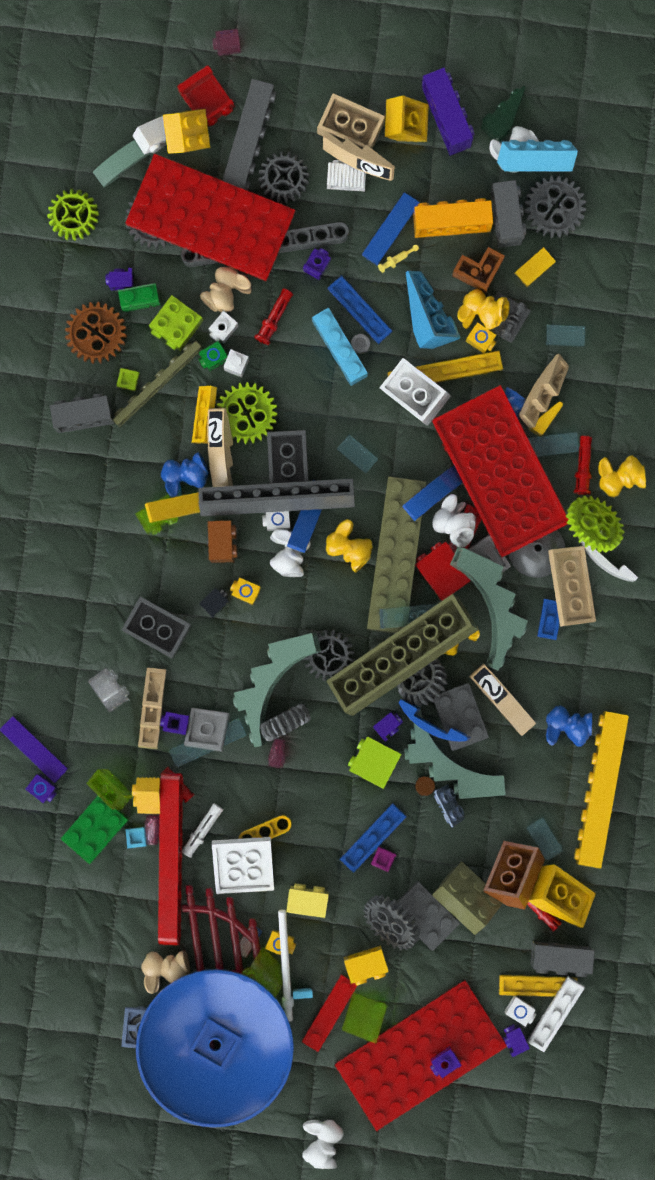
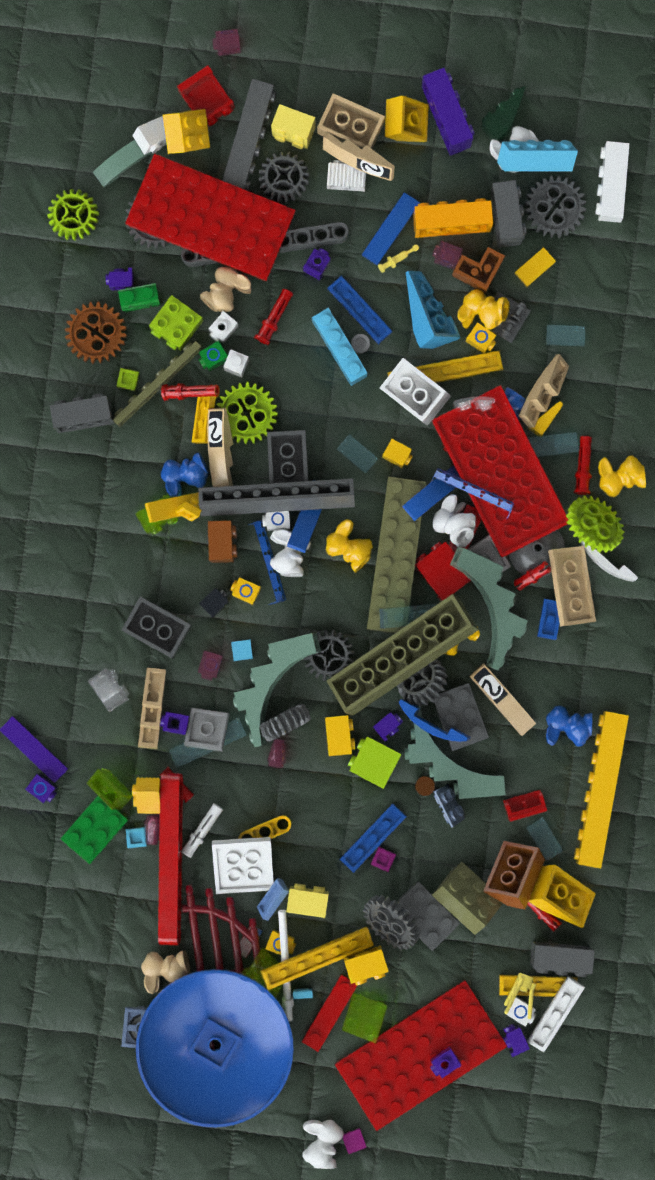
none -> red pin [161,383,220,401]
none -> yellow tile [176,497,202,522]
none -> clear pink brick [198,651,224,681]
none -> medium azure tile [231,640,253,661]
none -> blue piece [248,521,286,605]
none -> medium blue tile [257,878,289,921]
none -> yellow tile [261,927,374,990]
none -> light yellow brick [271,104,316,149]
none -> yellow brick [325,715,355,756]
none -> magenta tile [343,1128,367,1154]
none -> yellow brick [382,439,413,468]
none -> piece [431,468,514,518]
none -> clear pink brick [432,241,463,270]
none -> clear slope [453,397,495,412]
none -> red hinge [503,790,547,822]
none -> light yellow plant [504,973,536,1019]
none -> red pin [514,561,551,591]
none -> white brick [595,141,629,223]

